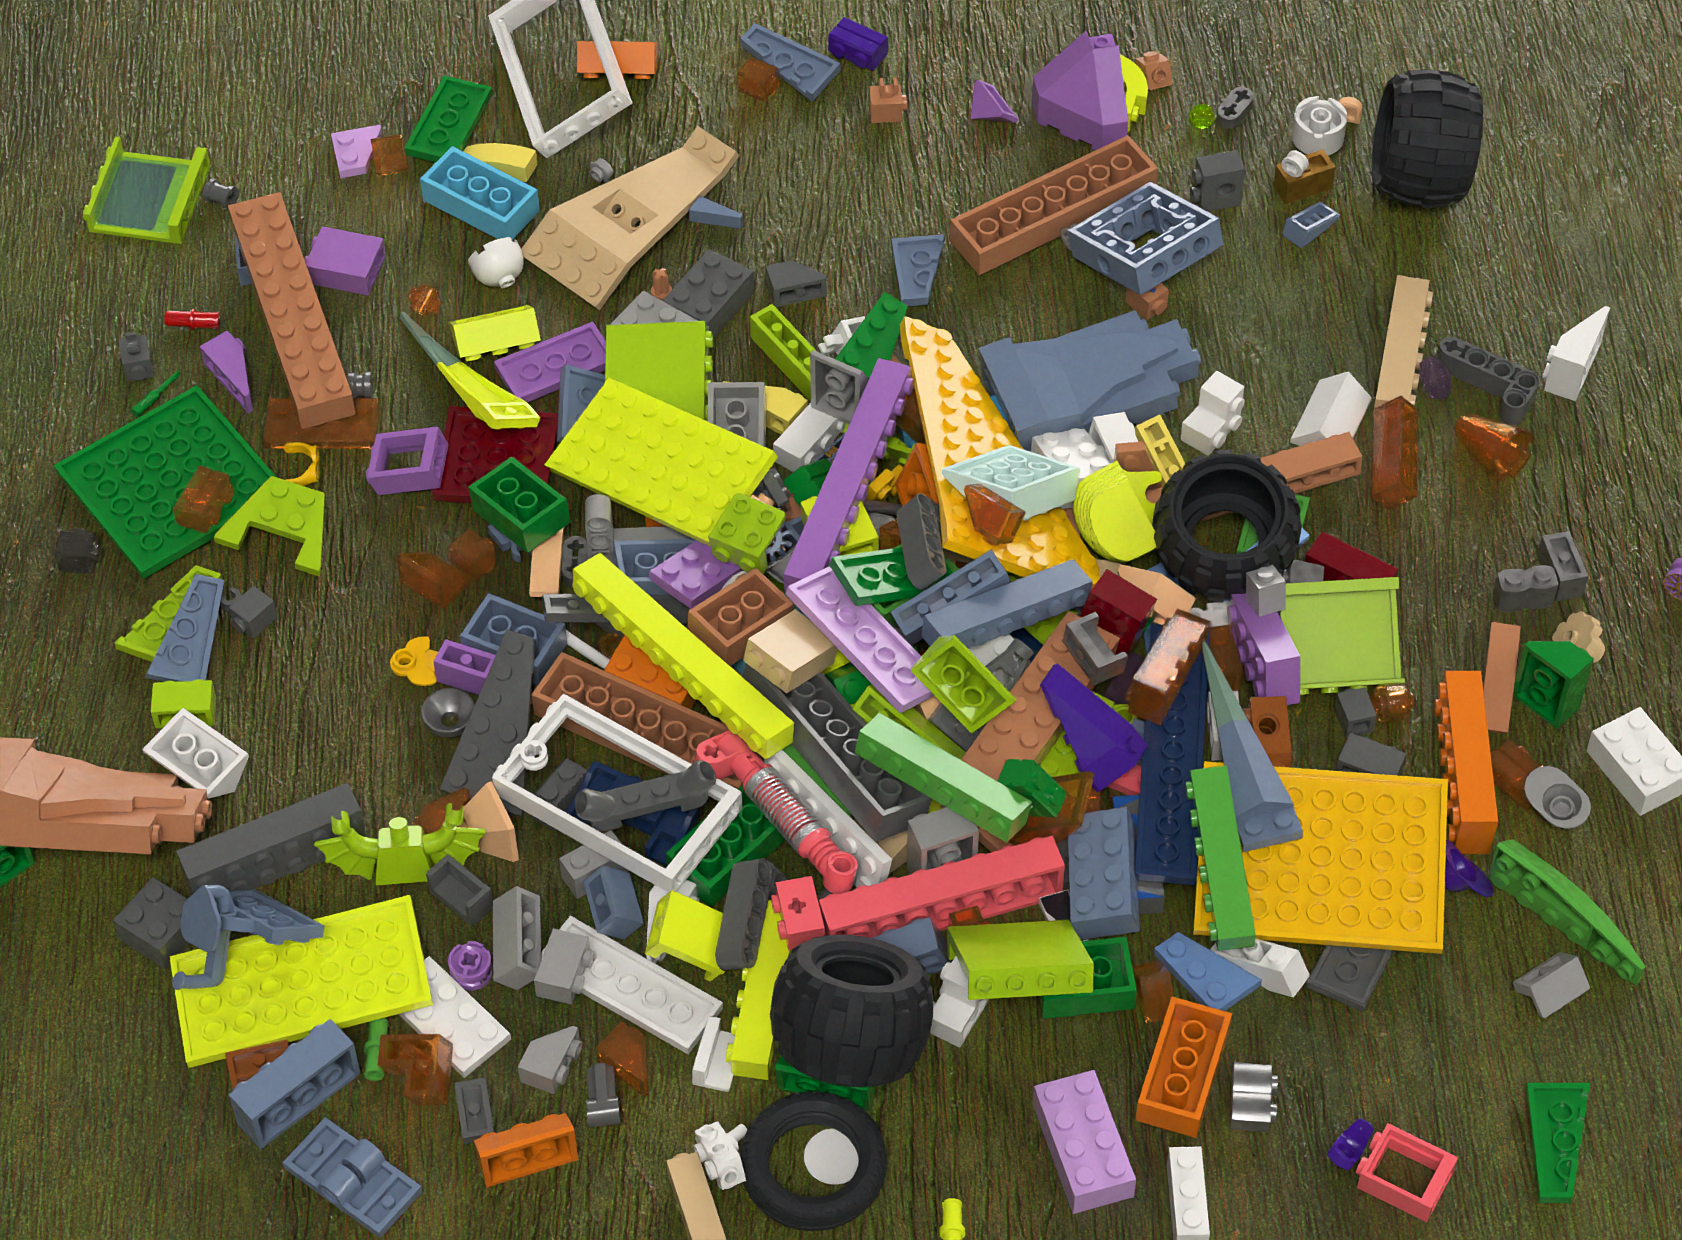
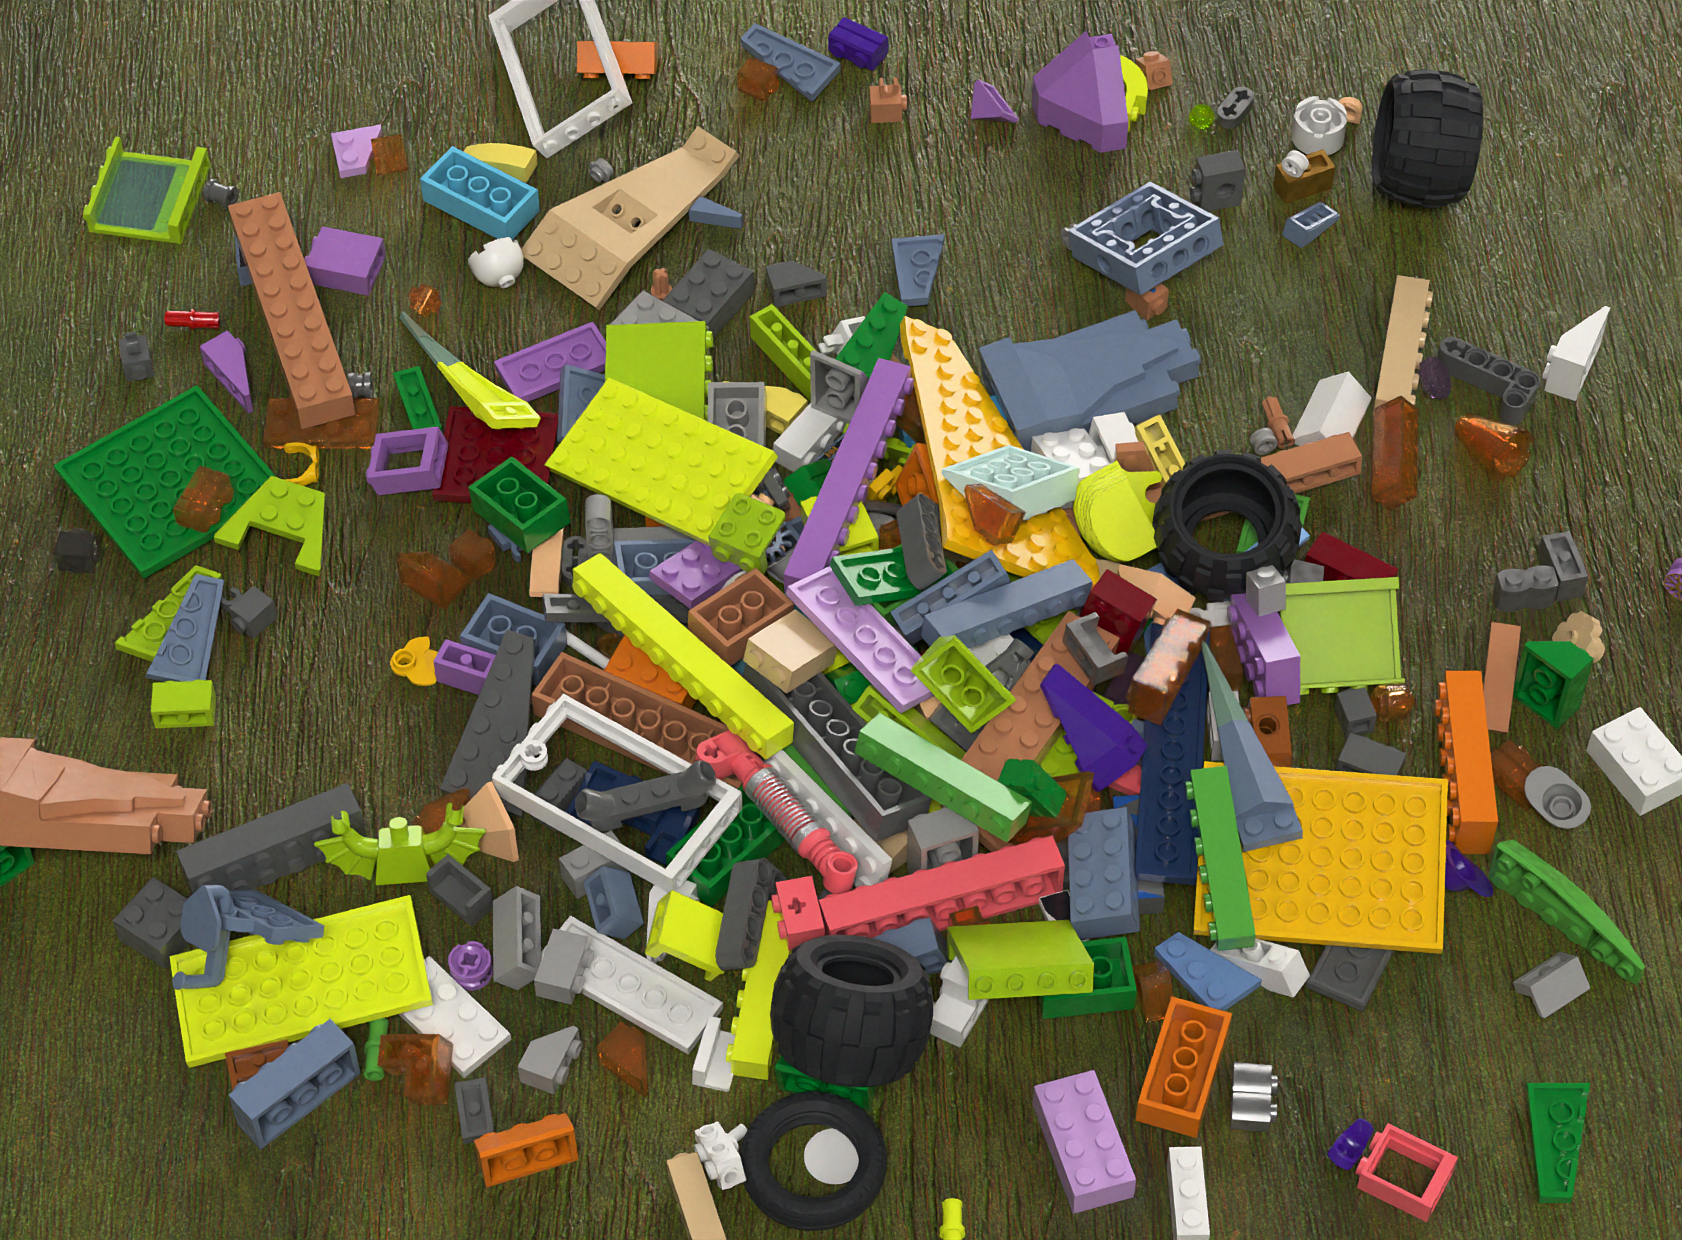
green piece [131,370,180,417] -> none
white slope [142,708,249,798] -> none
sand blue plate [282,1117,423,1238] -> none
green plate [404,75,493,162] -> none
flat silver piece [421,688,475,738] -> none
neon yellow slope [449,305,541,361] -> none
dark grey piece [586,1063,620,1127] -> none
nougat brick [950,135,1158,275] -> none
white brick [1181,371,1245,456] -> none
none -> green plate [393,366,443,434]
none -> light grey bush [1249,428,1278,455]
none -> nougat axle [1262,396,1295,449]

